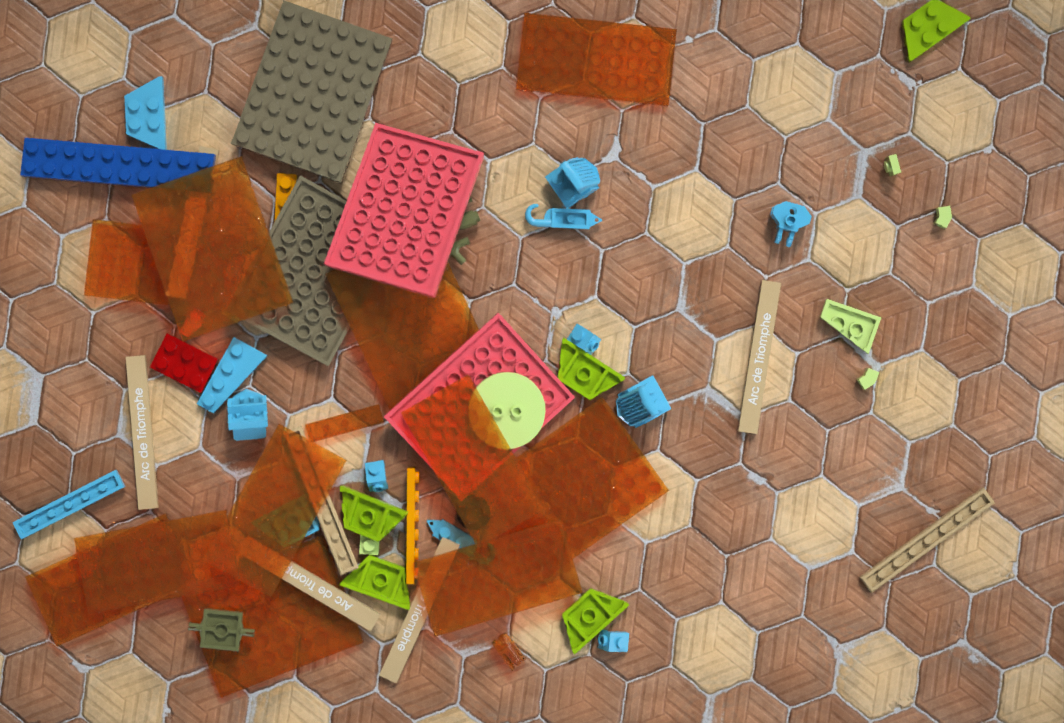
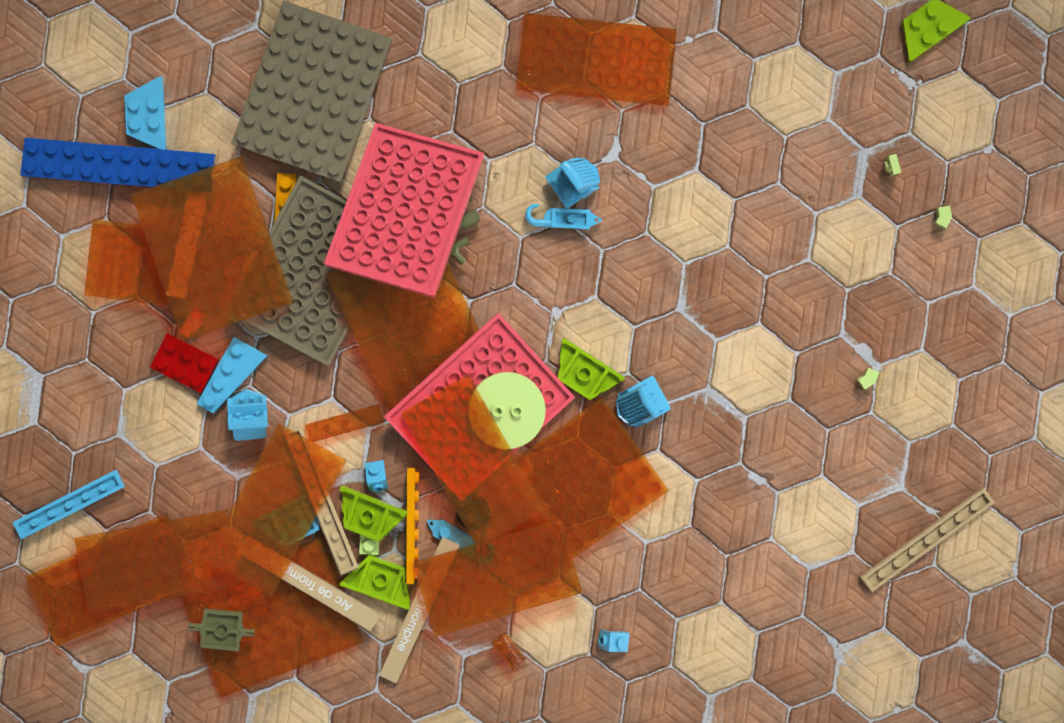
tan tile [126,355,159,510] -> none
lime wing [562,588,629,654] -> none
medium azure bracket [567,324,601,355] -> none
tan tile [738,280,781,434] -> none
medium azure hinge [770,201,812,247] -> none
yellowish green wing [820,299,881,354] -> none

